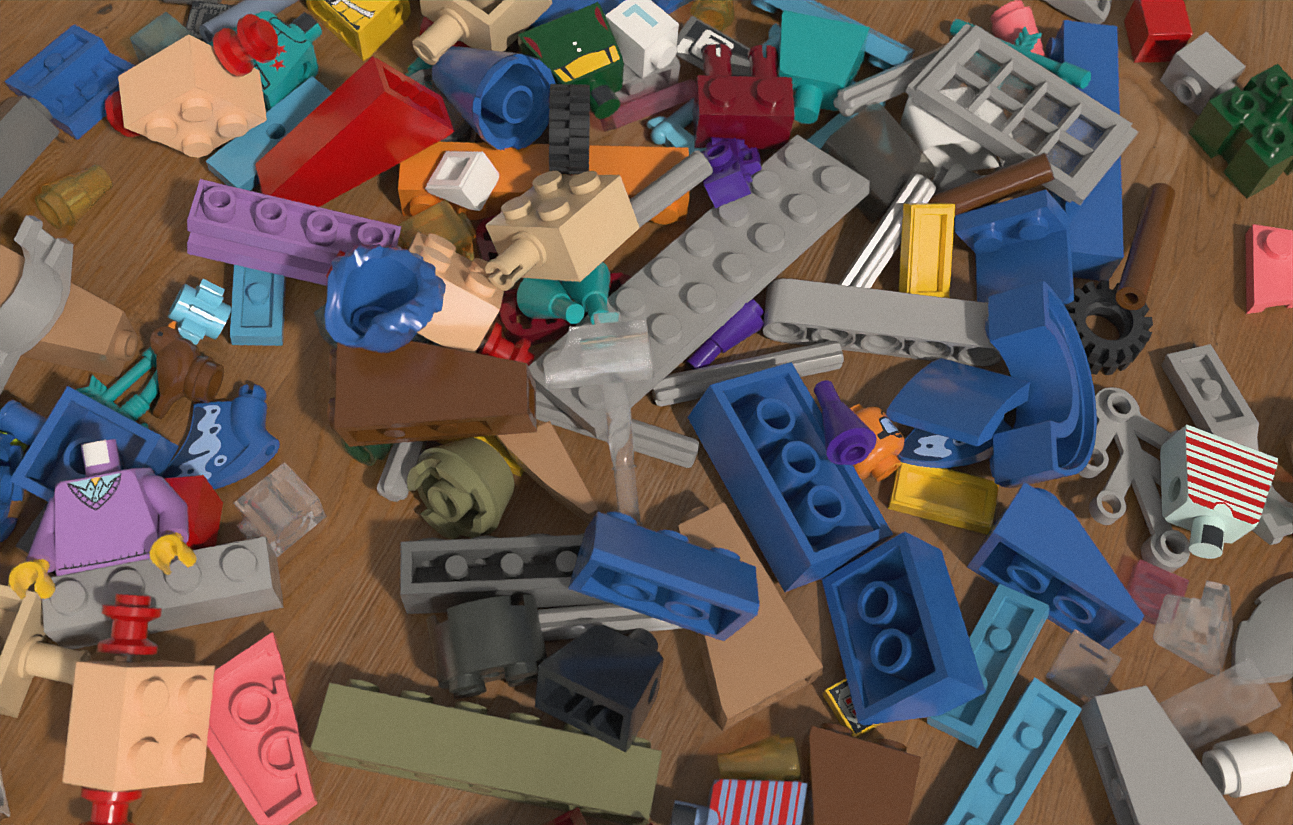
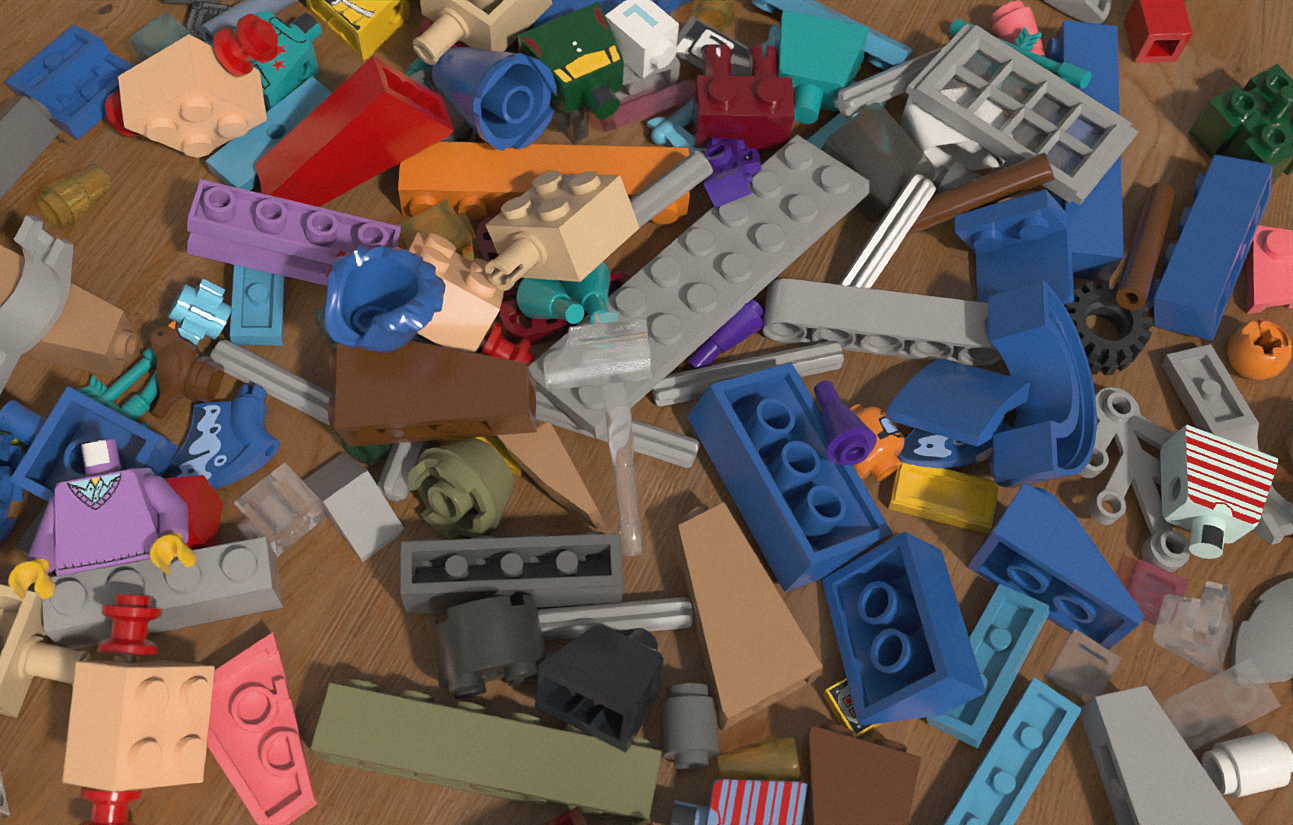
white slope [425,151,500,211] -> none
black tyre [549,84,590,175] -> none
blue slope [568,512,760,641] -> none
yellow tile [899,203,955,298] -> none
light grey brick [1160,32,1246,116] -> none
none -> light grey axle [210,340,335,425]
none -> light grey slope [301,453,405,562]
none -> dark grey brick [661,683,719,770]
none -> blue brick [1148,155,1273,340]
none -> orange piece [1226,319,1293,381]

